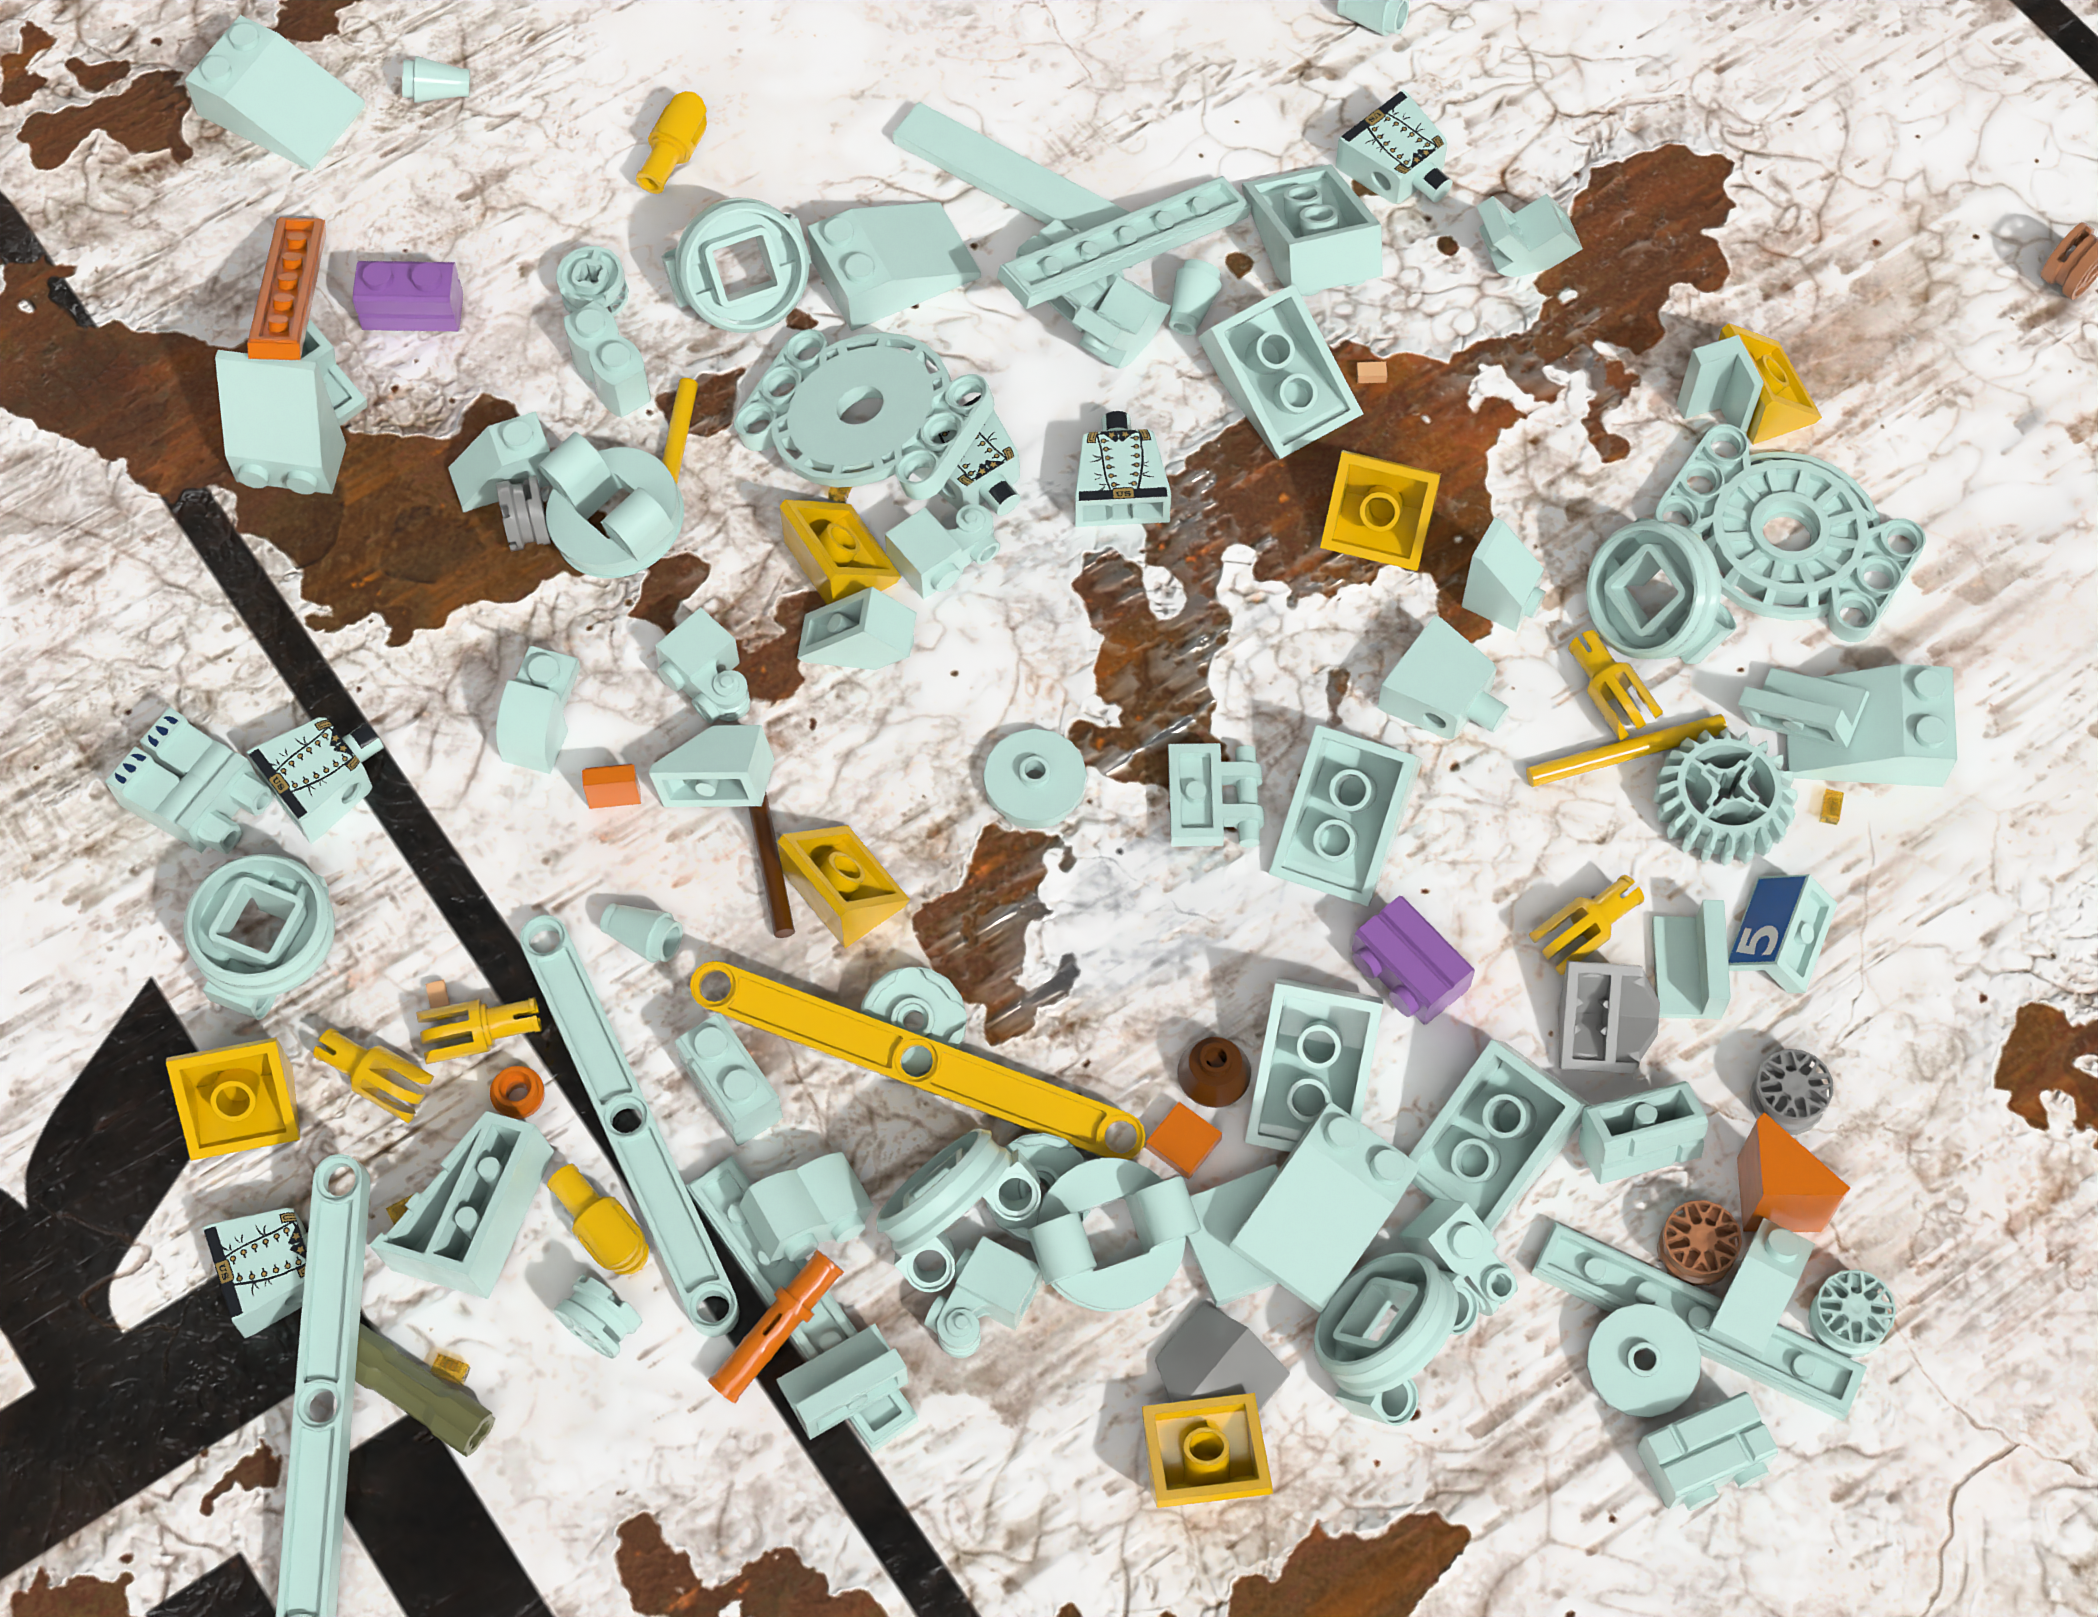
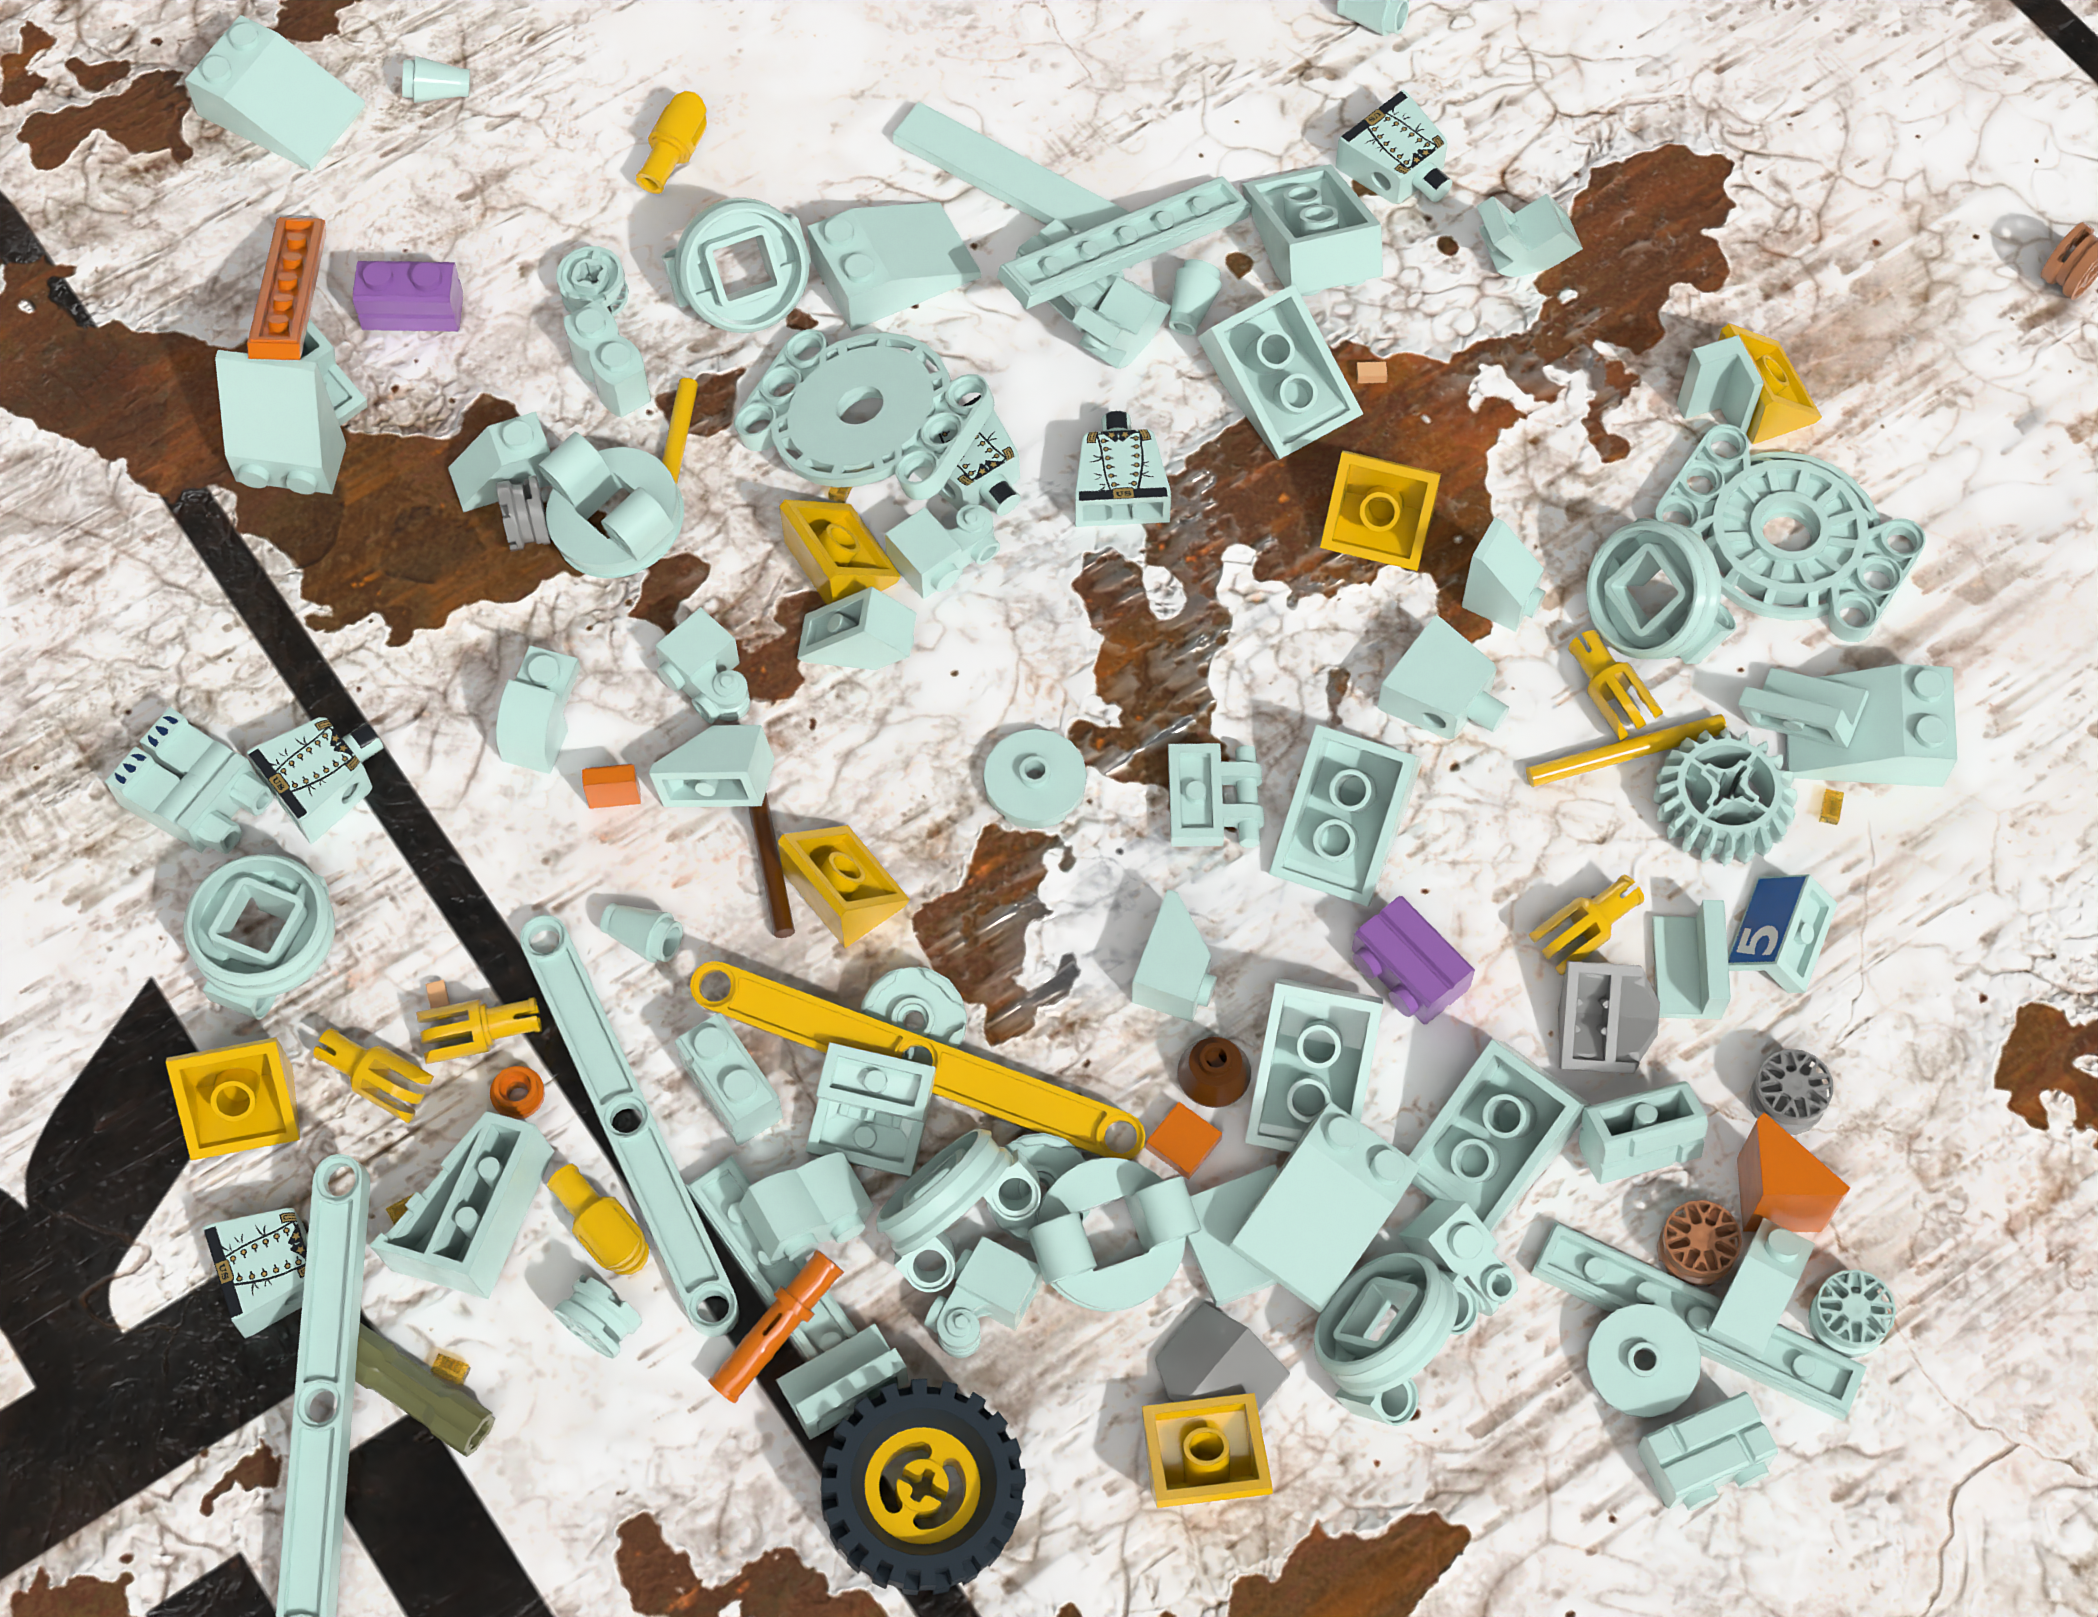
none -> light aqua slope [805,1042,936,1178]
none -> black wheel [820,1379,1026,1596]
none -> light aqua slope [1132,889,1217,1022]

